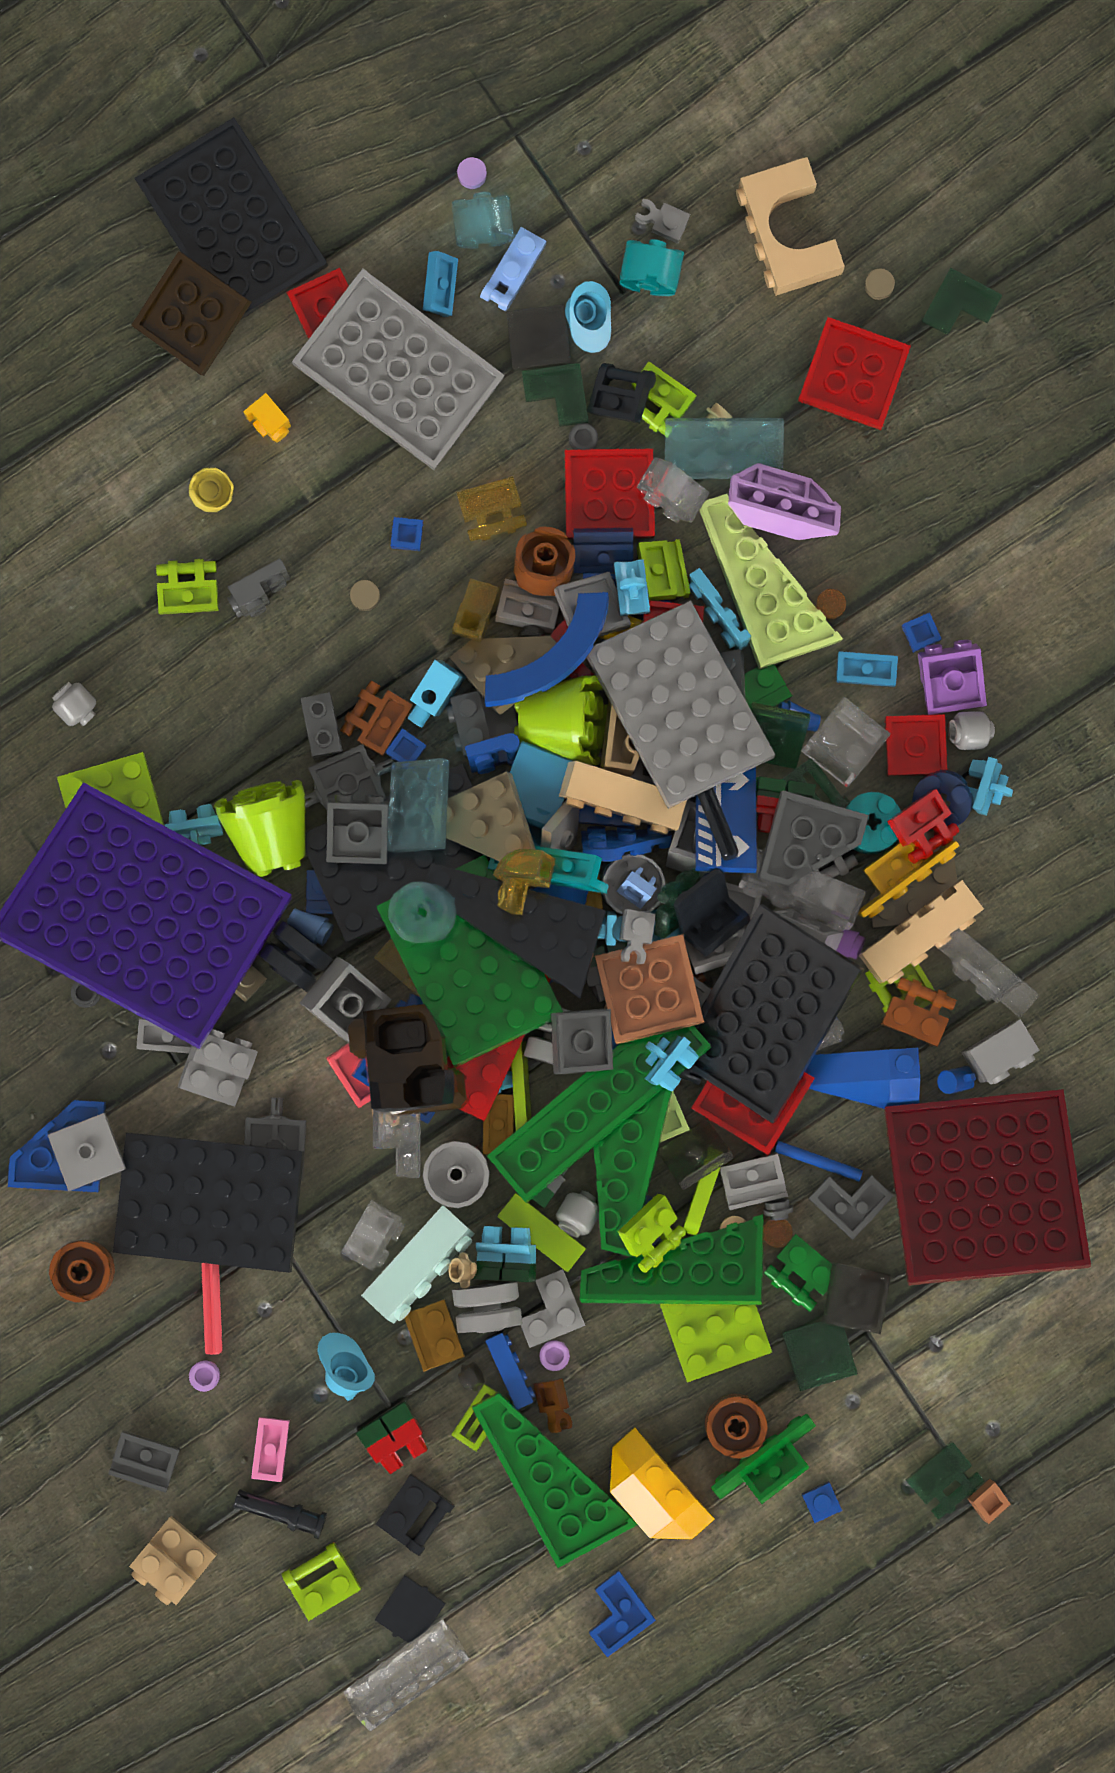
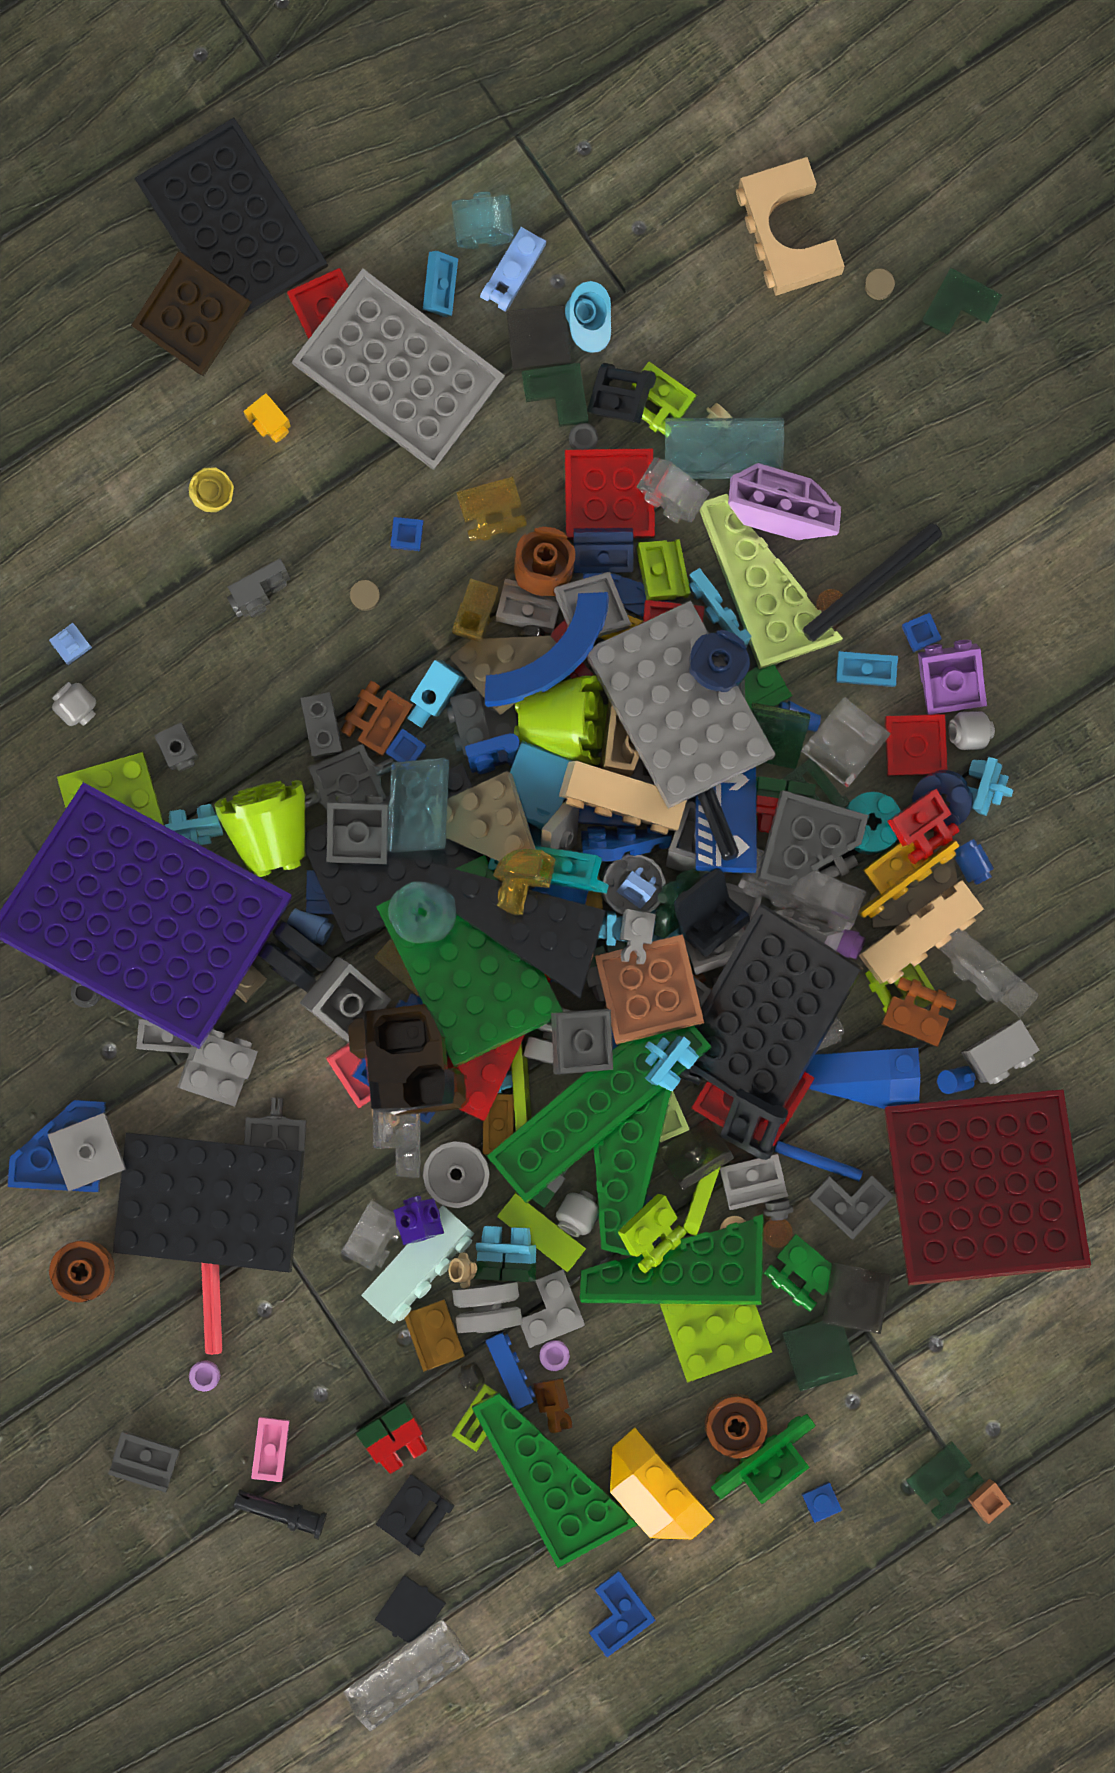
tan plate [129,1516,217,1605] -> none
lime plate [156,559,219,615] -> none
lime plate [281,1542,361,1621] -> none
medium azure piece [317,1333,375,1401] -> none
lavender tile [457,157,487,189] -> none
medium azure hips [614,559,650,616] -> none
teal brick [619,239,684,296] -> none
light grey plate [635,199,691,243] -> none
red plate [798,317,911,430] -> none
none -> light blue tile [49,623,92,665]
none -> dark grey brick [154,723,199,772]
none -> dark purple brick [393,1196,444,1245]
none -> dark blue plate [689,630,750,692]
none -> black plate [720,1088,788,1160]
none -> black axle [802,523,942,642]
none -> blue brick [954,839,994,885]

